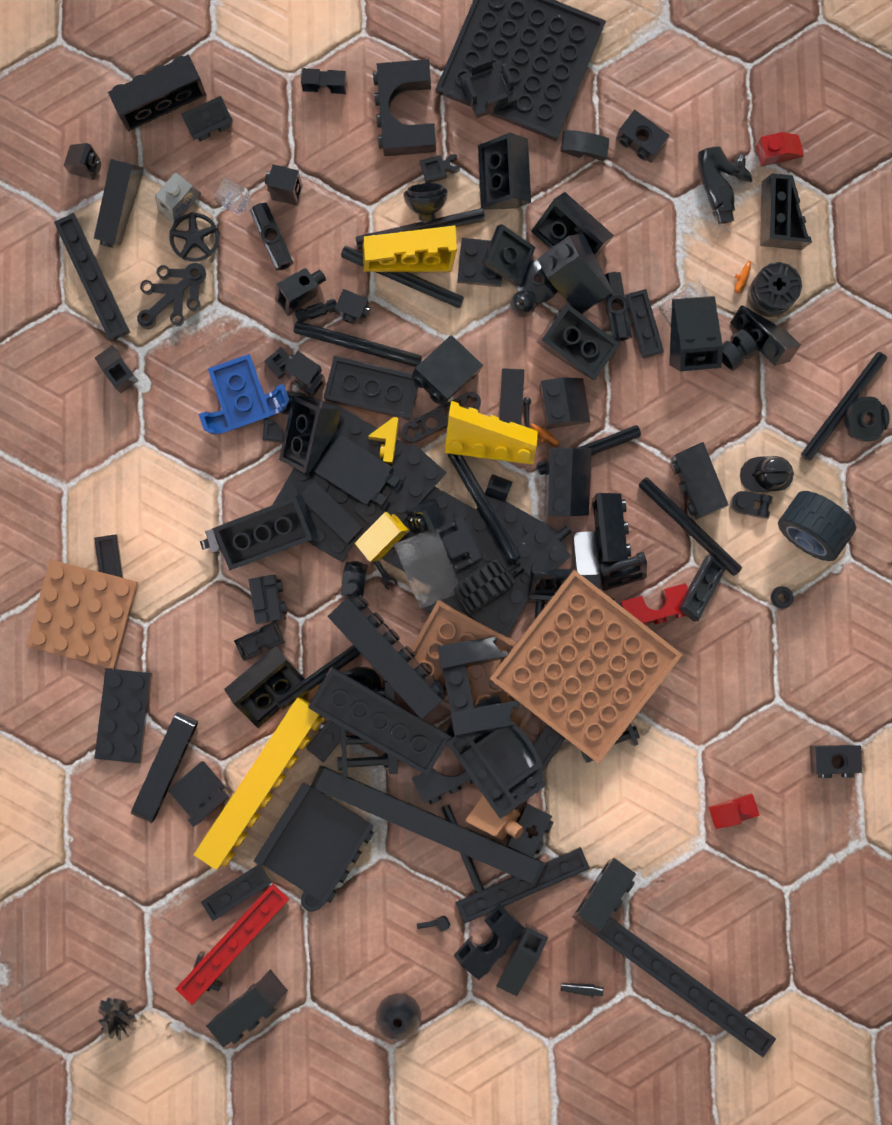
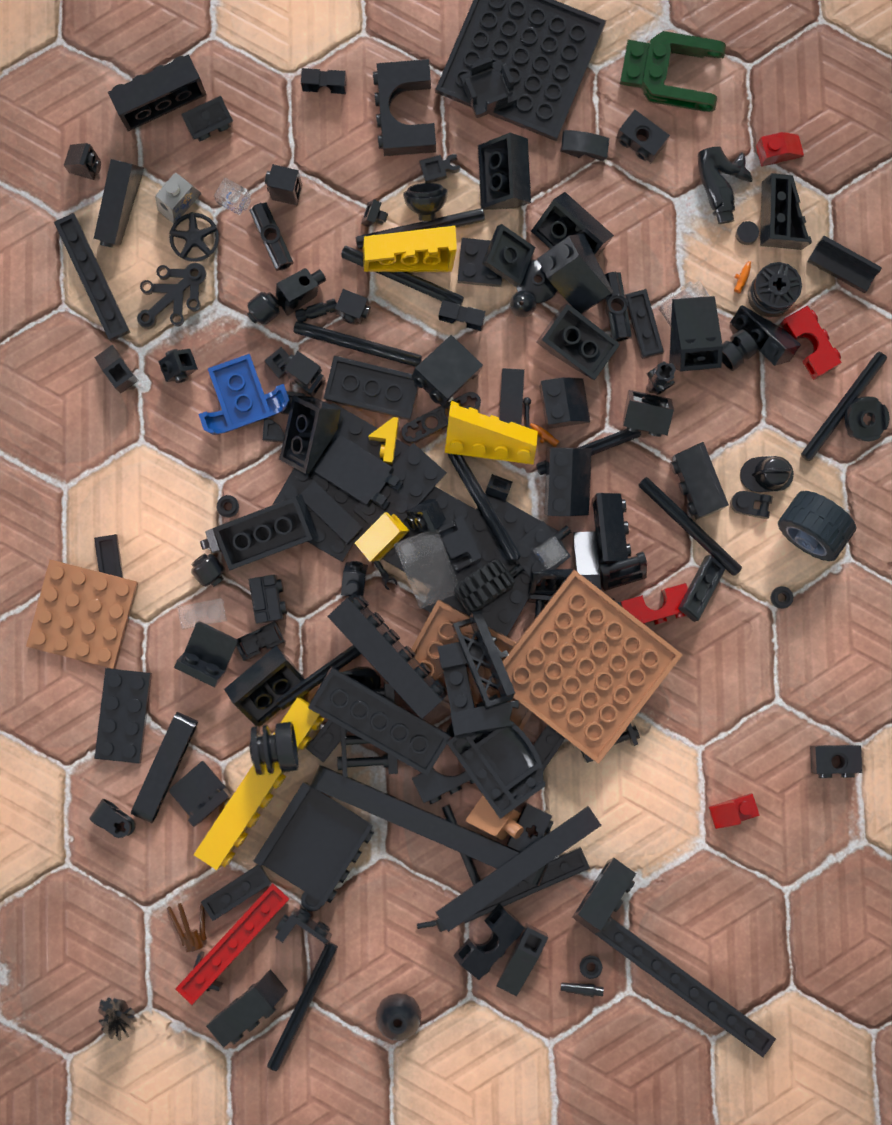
none -> black piece [89,798,136,838]
none -> black brick [158,349,198,383]
none -> reddish brown plant [167,903,207,952]
none -> black bracket [174,621,238,688]
none -> clear plate [177,598,227,630]
none -> black head [191,553,225,587]
none -> black plate [217,495,239,518]
none -> black head [247,292,281,325]
none -> black wheel [249,722,299,776]
none -> black axle [267,942,338,1071]
none -> black bracket [275,907,332,945]
none -> black tile [361,199,388,227]
none -> black tile [435,806,602,932]
none -> black piece [439,300,486,331]
none -> black fence [452,610,515,709]
none -> clear brick [533,536,568,569]
none -> black plate [579,955,603,979]
none -> dark green plate [620,31,726,112]
none -> black slope [623,390,674,437]
none -> black piece [646,361,676,395]
none -> black tile [736,221,759,245]
none -> red arch [780,305,842,380]
none -> black panel [807,236,882,294]

